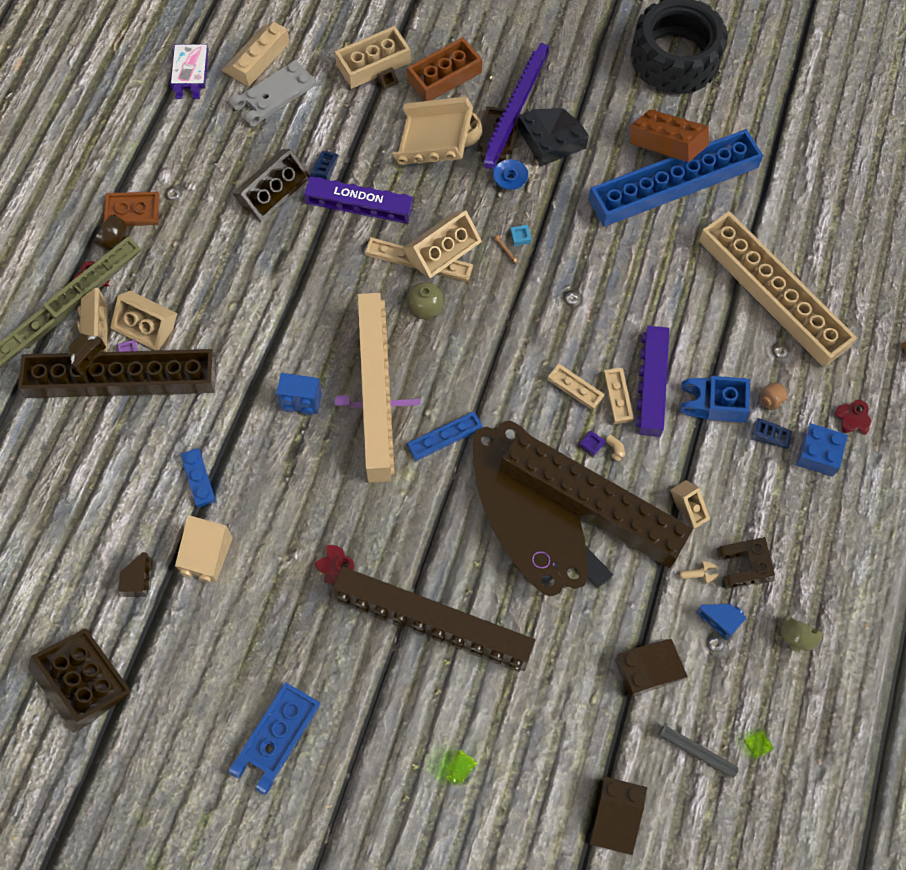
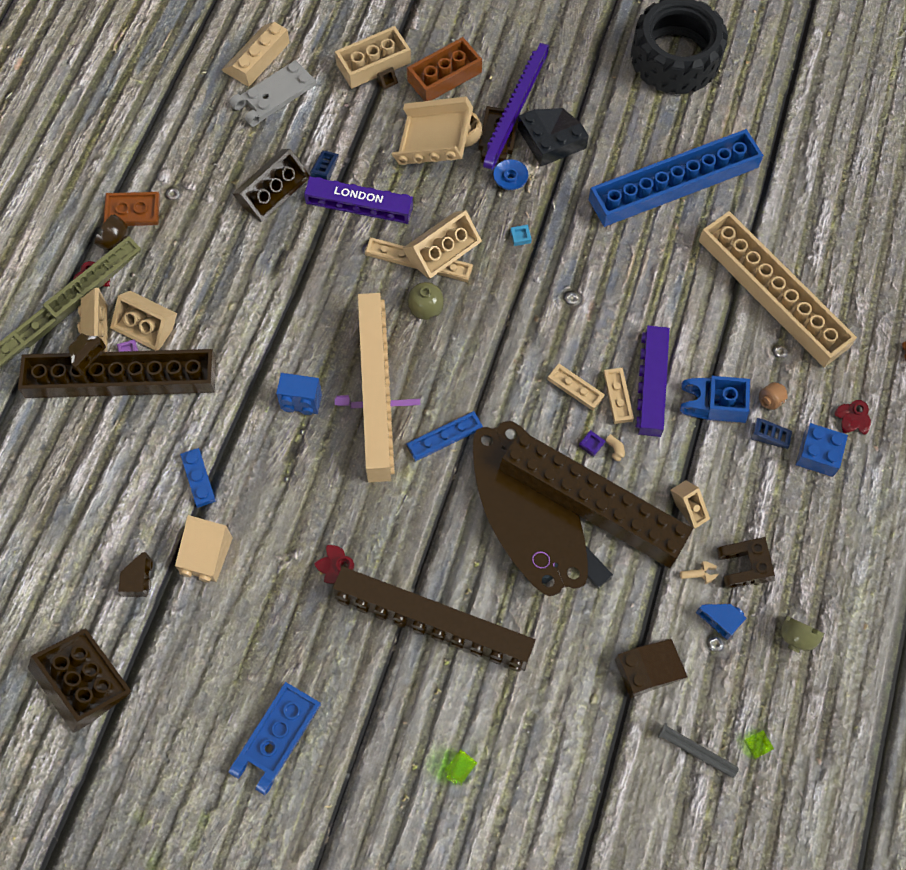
tile [170,44,209,99] -> none
medium nougat hinge [494,235,518,264] -> none
dark brown slope [590,777,647,855] -> none
dark orange brick [630,109,709,162] -> none

